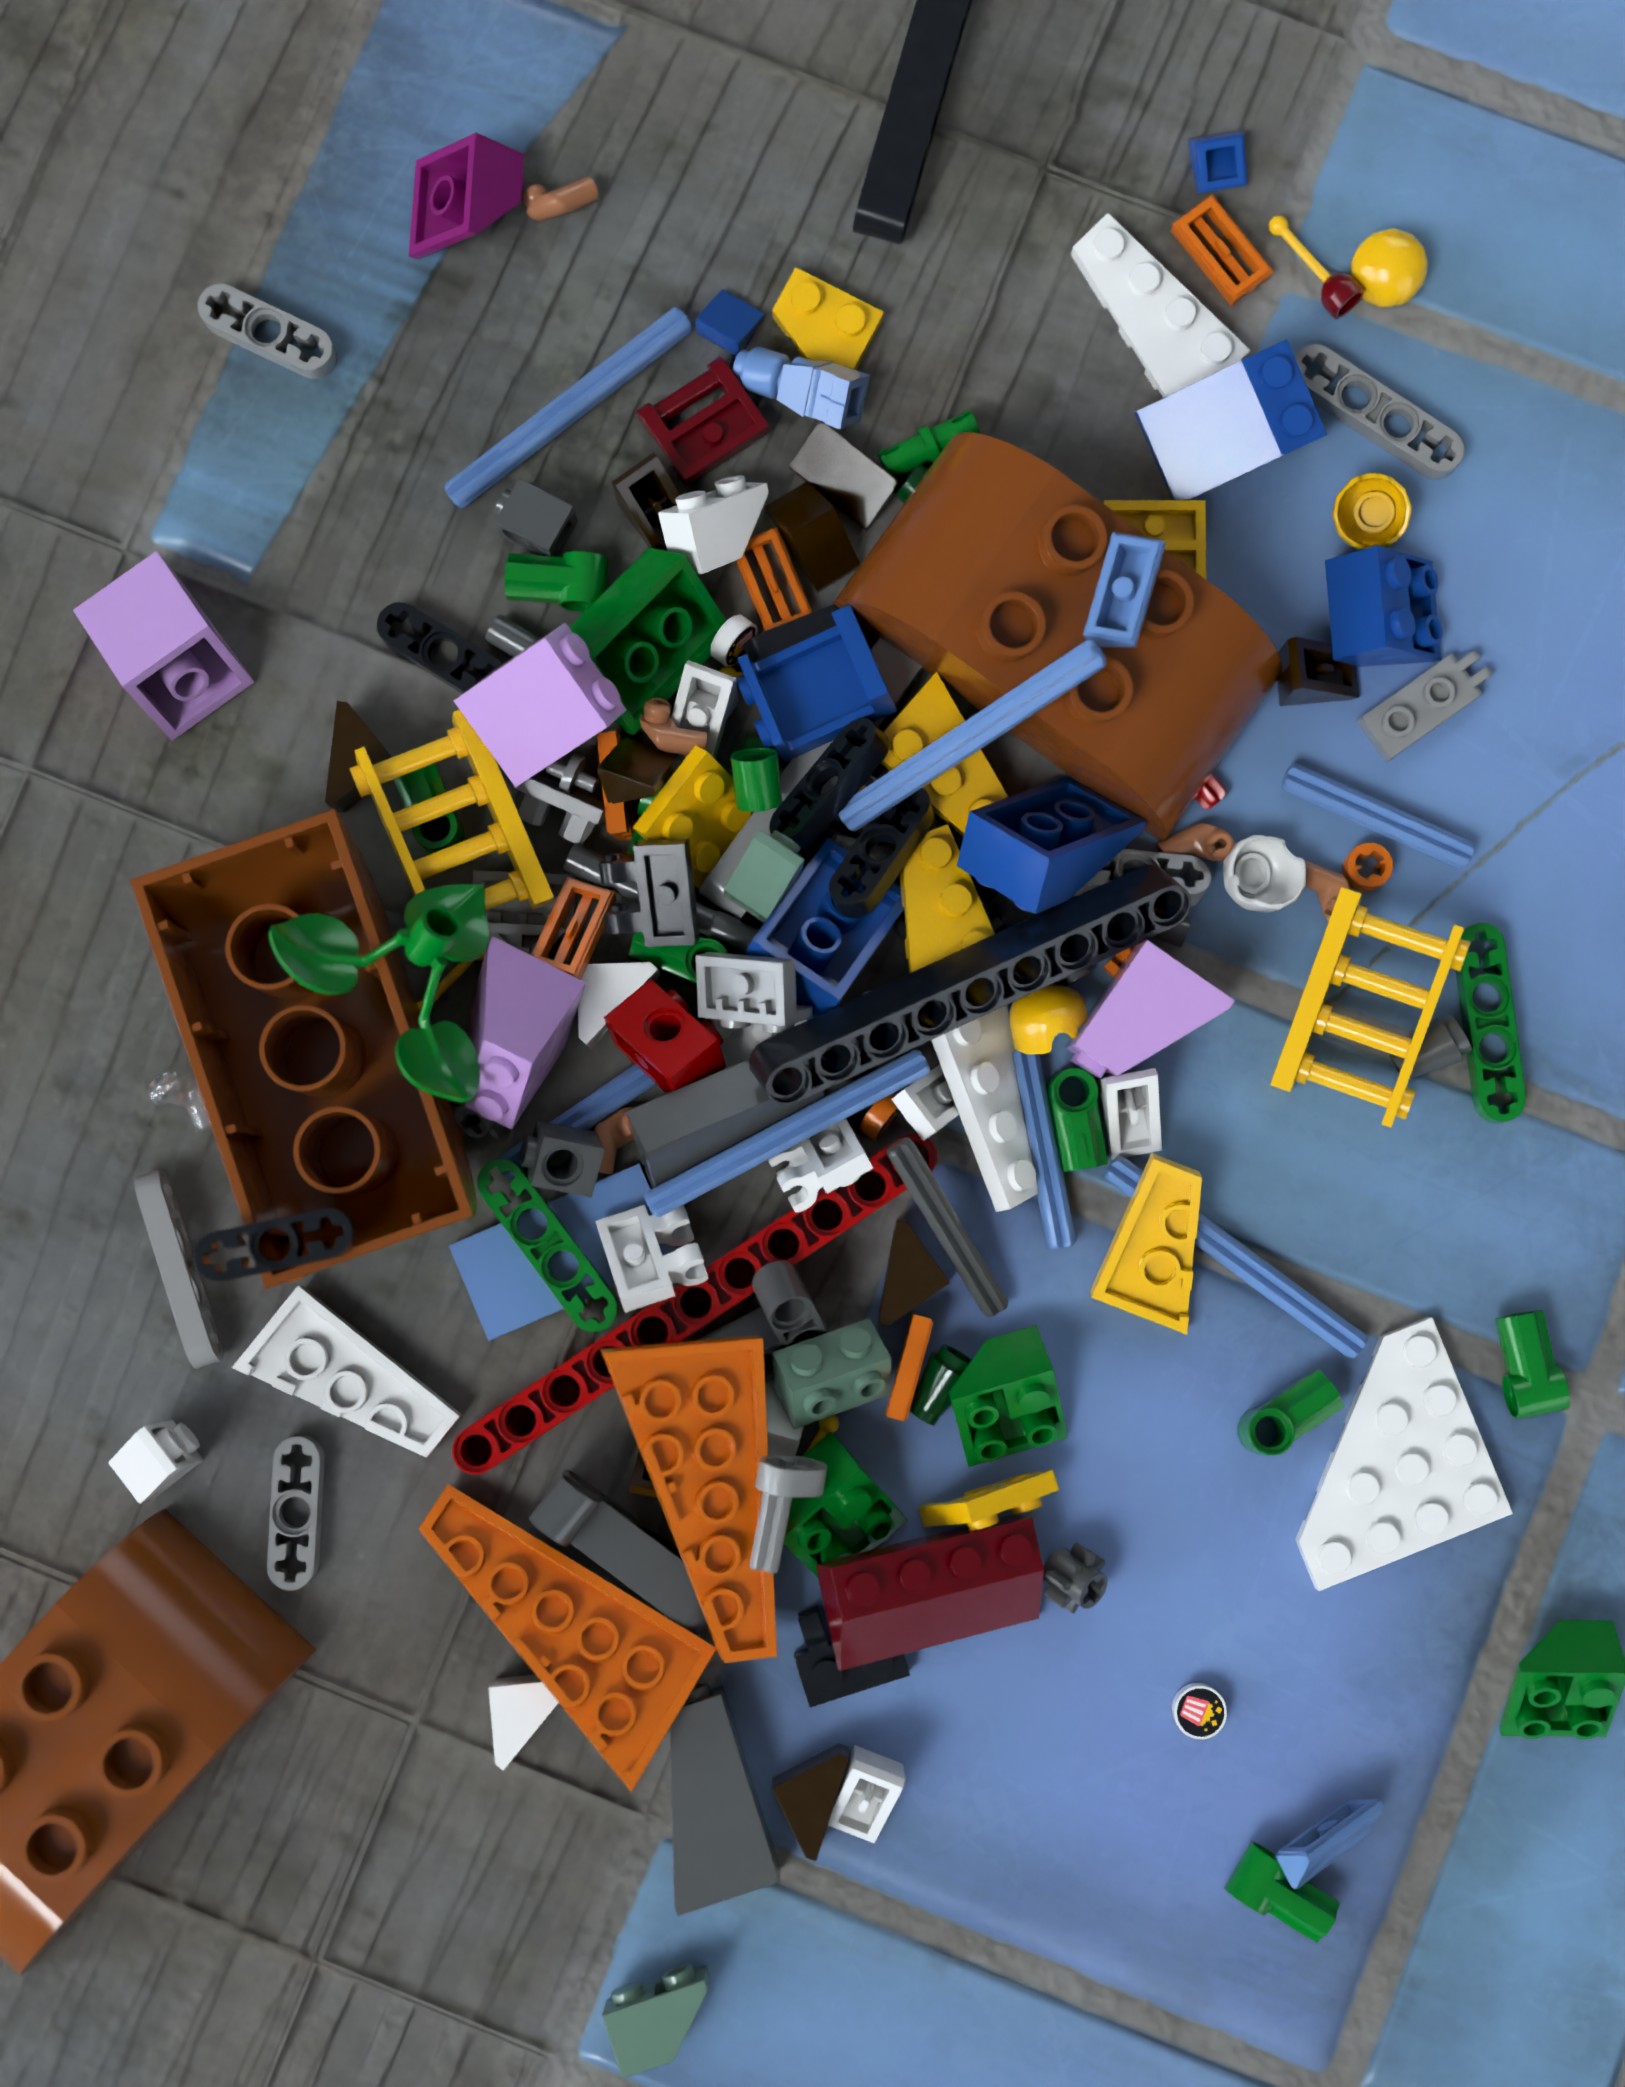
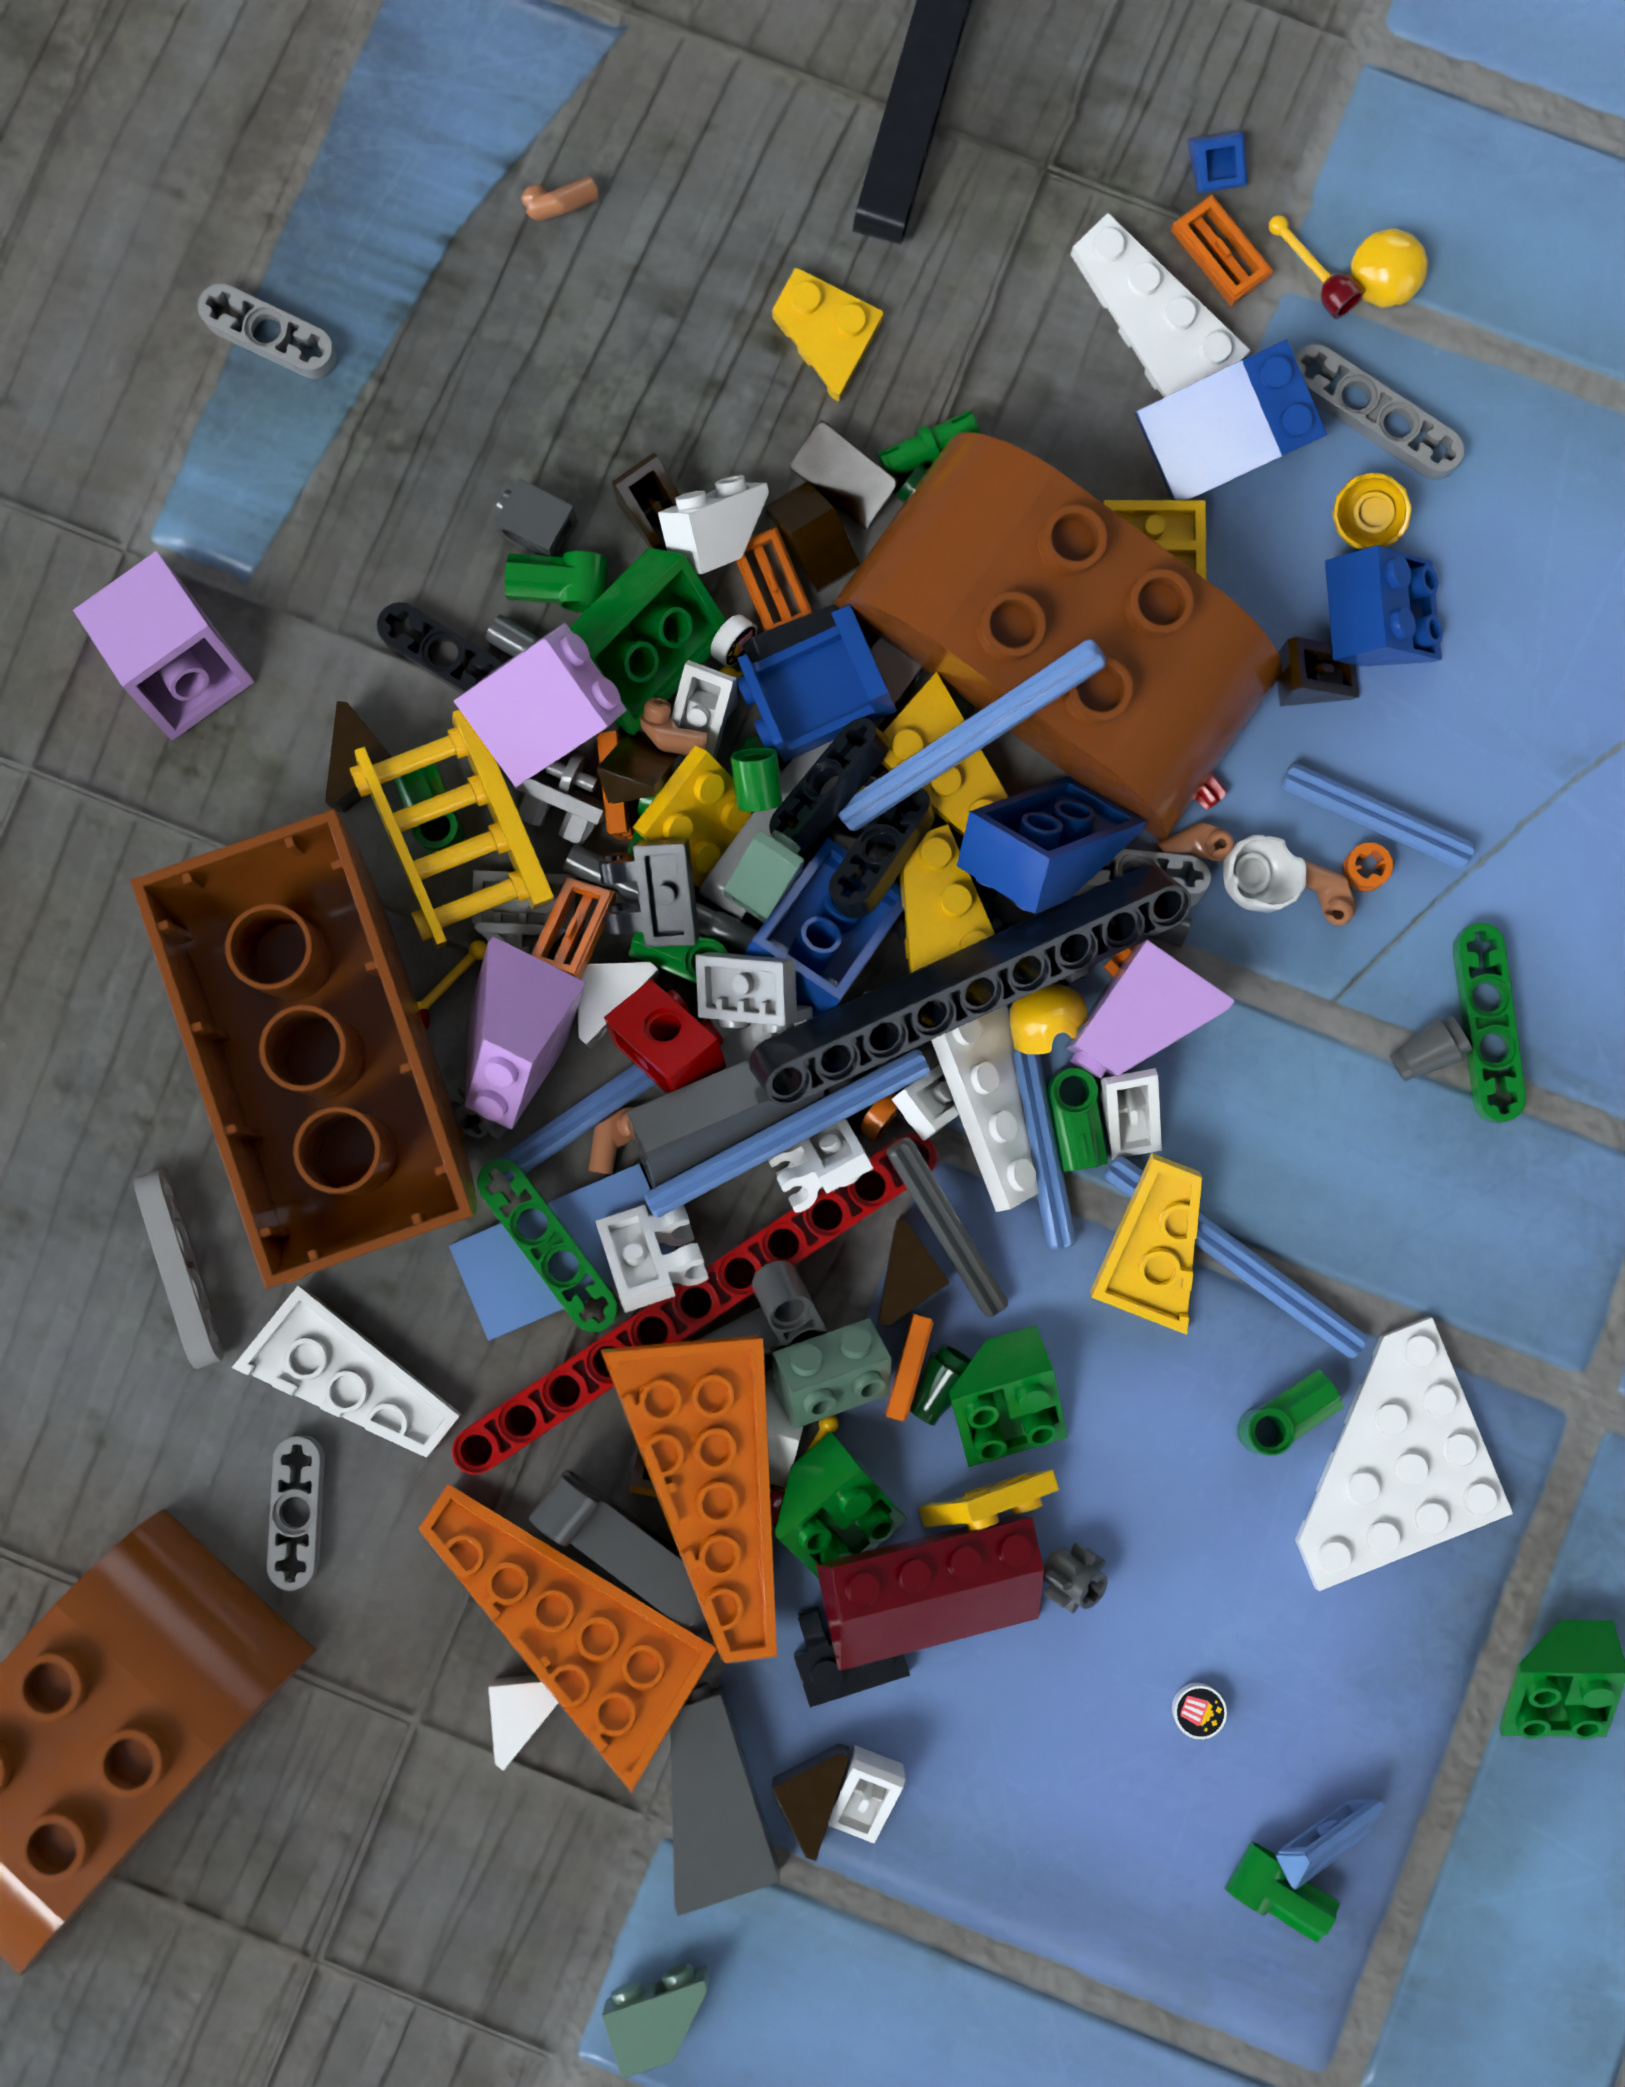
white slope [108,1419,203,1504] -> none
clear arm [148,1071,212,1132] -> none
black beam [194,1208,357,1281] -> none
green plant [269,884,489,1102] -> none
magenta slope [409,133,524,259] -> none
medium blue axle [444,307,692,508] -> none
dark grey brick [519,1120,605,1197] -> none
dark red plate [636,356,769,486] -> none
blue slope [695,289,765,356] -> none
medium blue piece [733,347,870,429] -> none
light grey piece [749,1456,828,1573] -> none
medium blue slope [1083,532,1166,647] -> none
yellow fence [1270,887,1471,1128] -> none
light grey hinge [1357,650,1493,762] -> none
green piece [1495,1310,1570,1420] -> none

